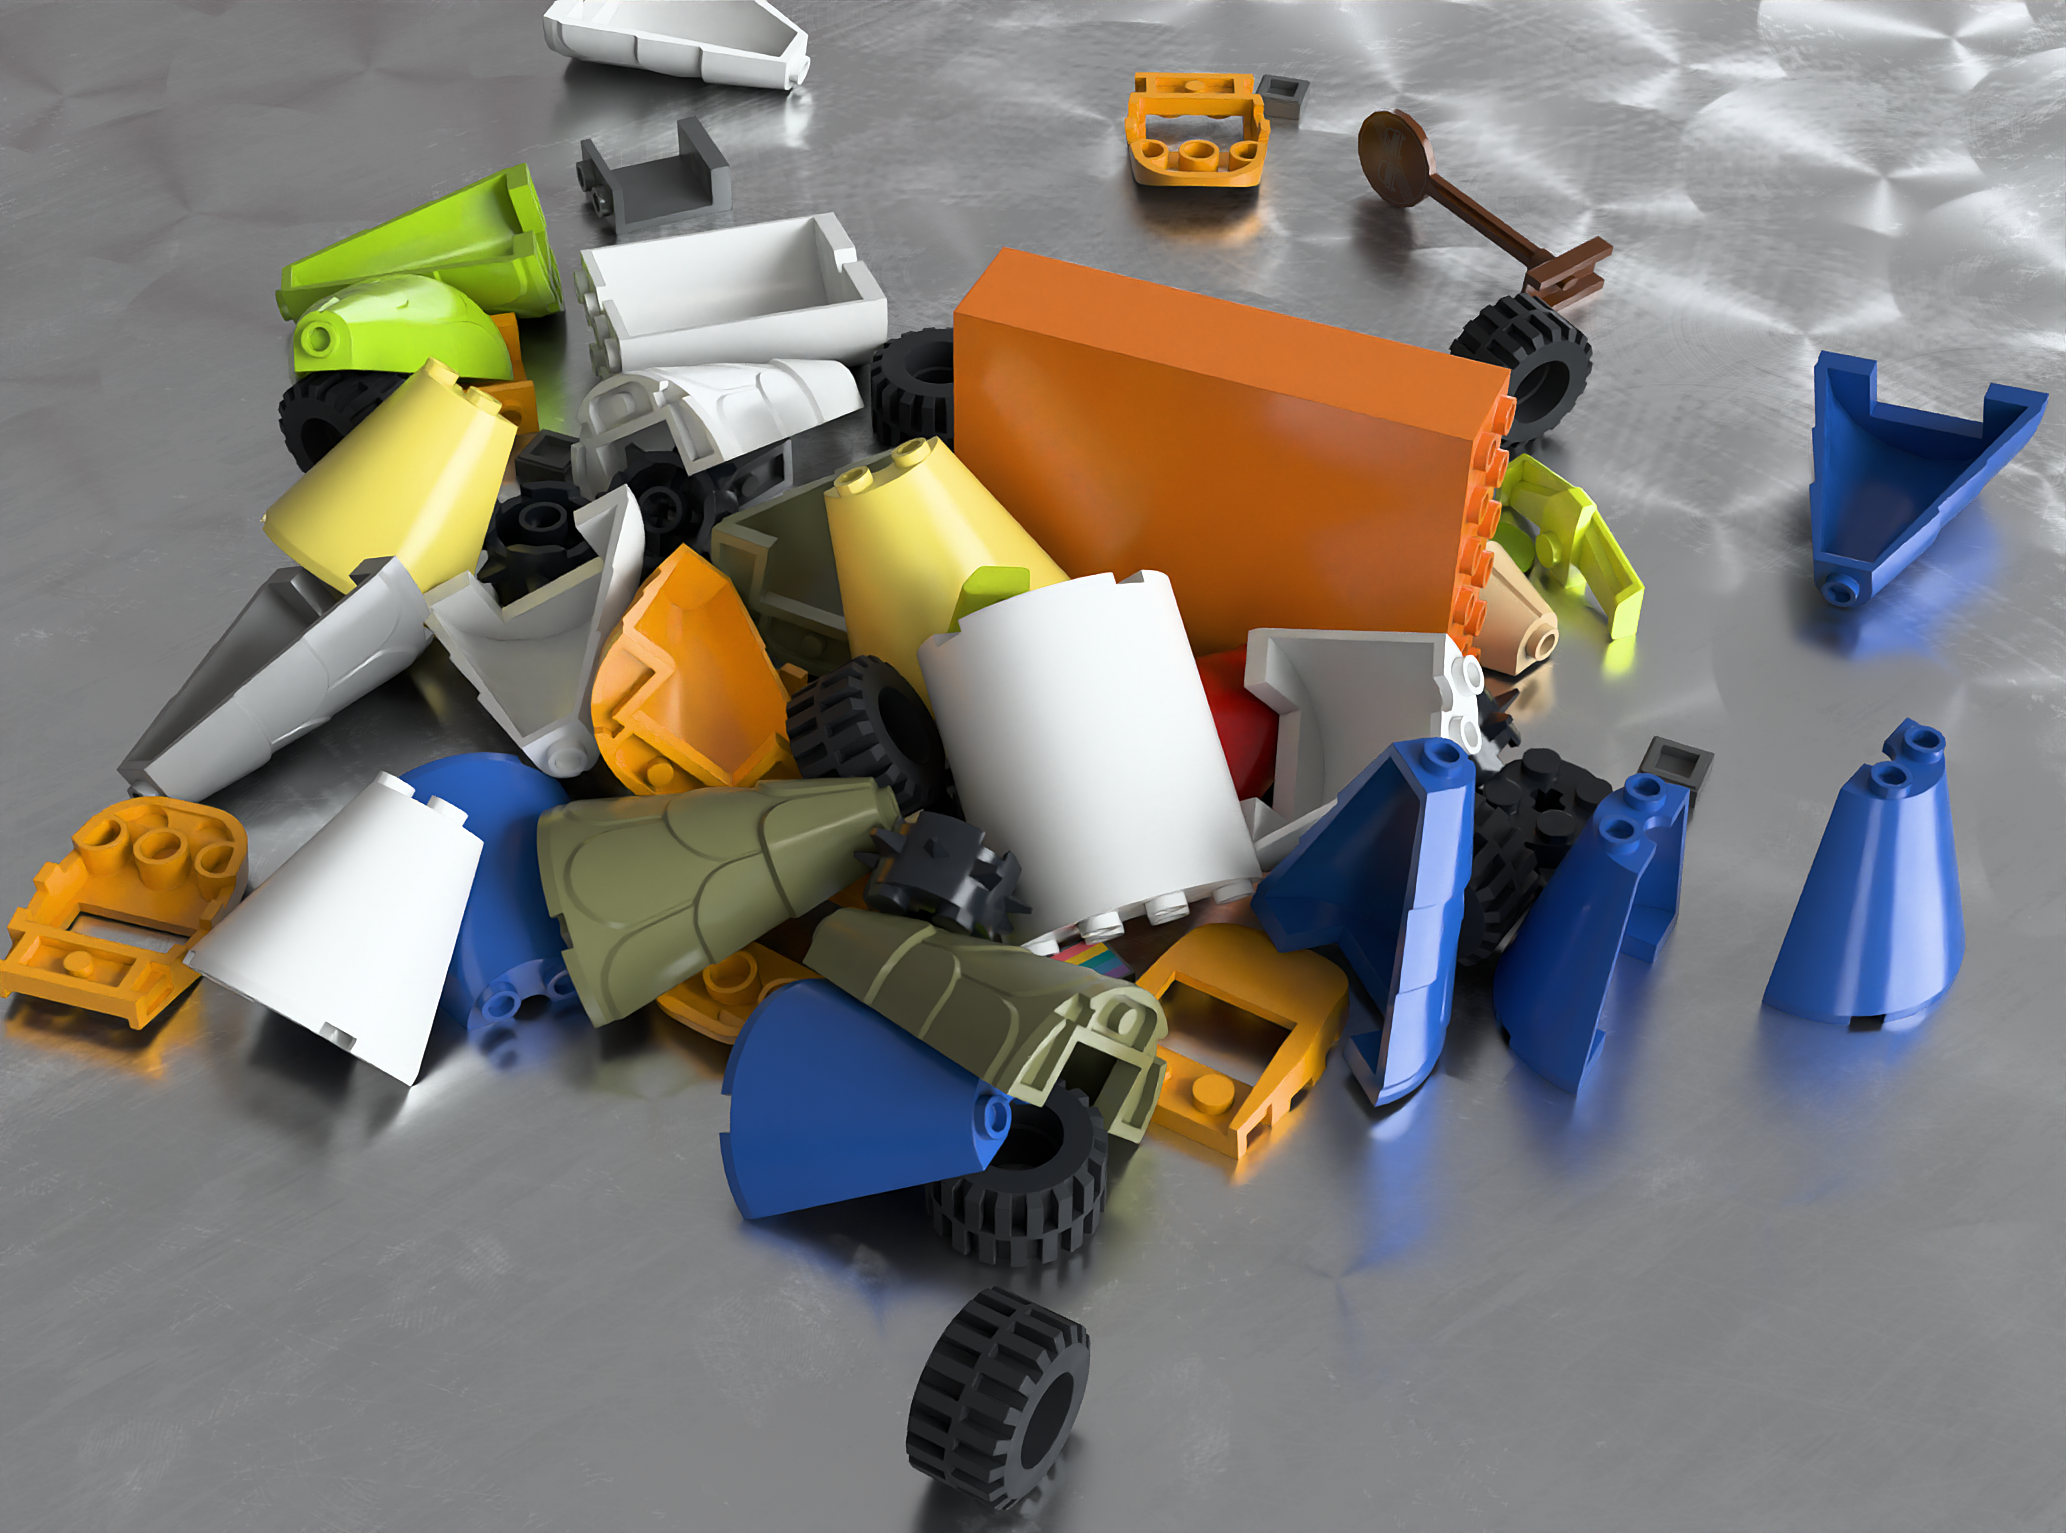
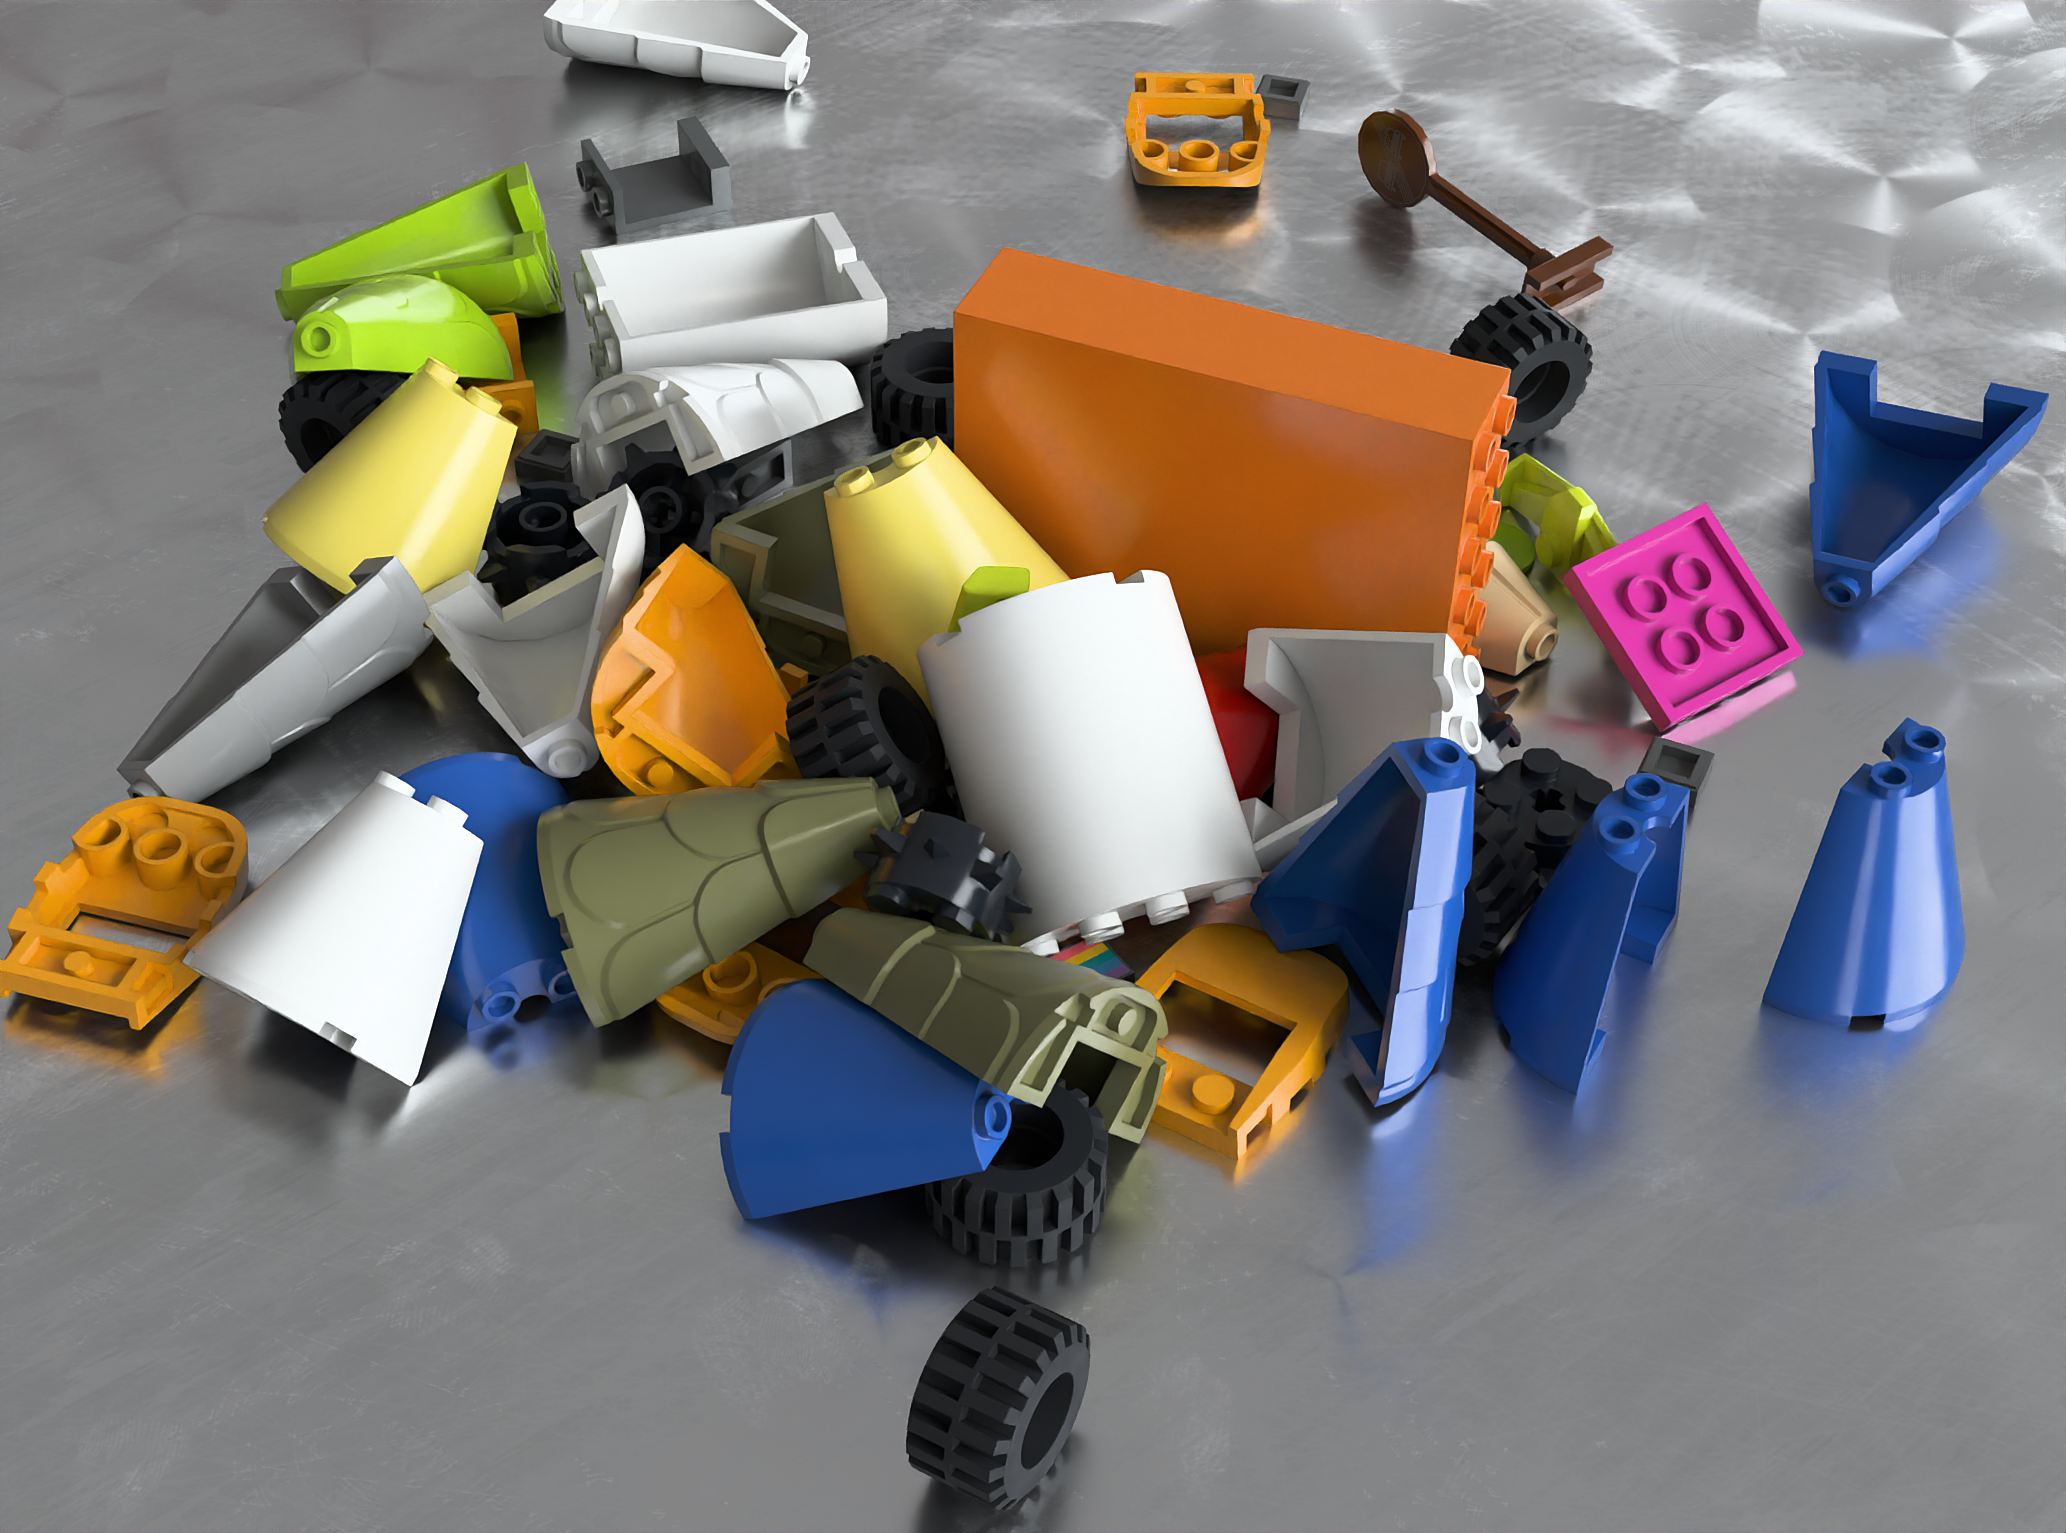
none -> dark pink plate [1561,502,1804,732]

